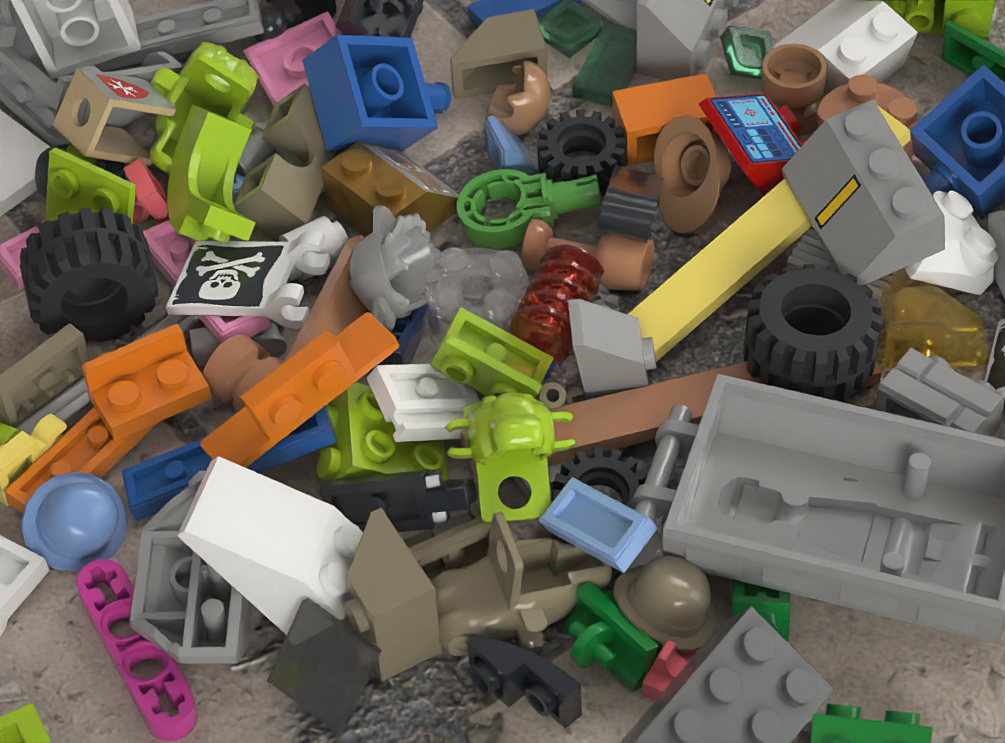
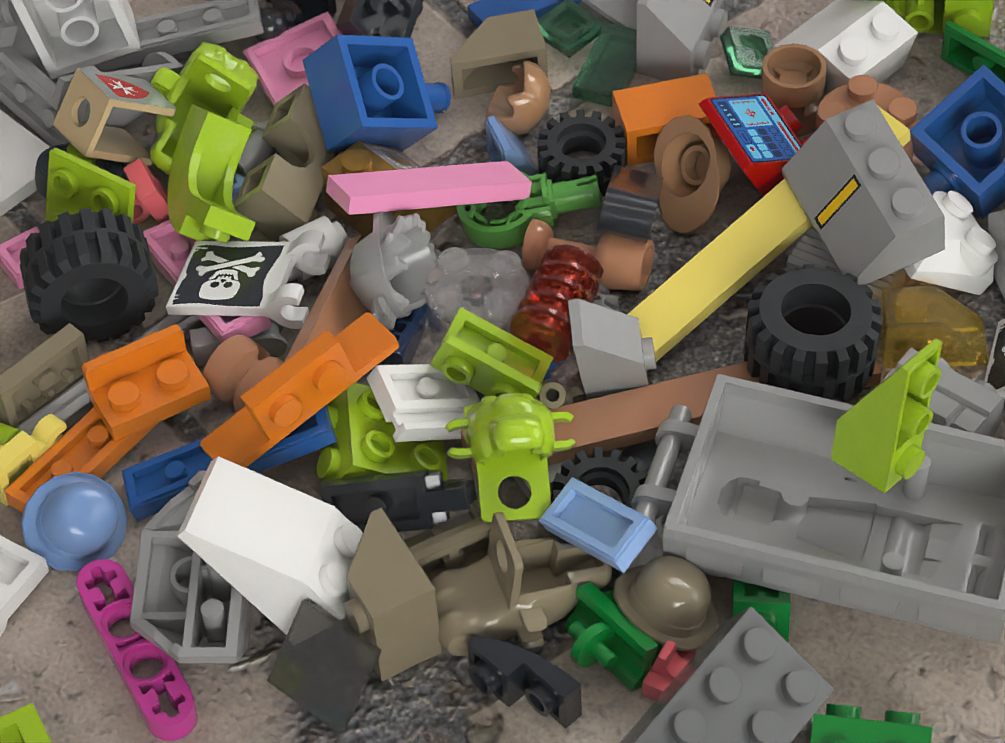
none -> bright pink tile [326,161,532,215]
none -> lime slope [831,338,943,493]

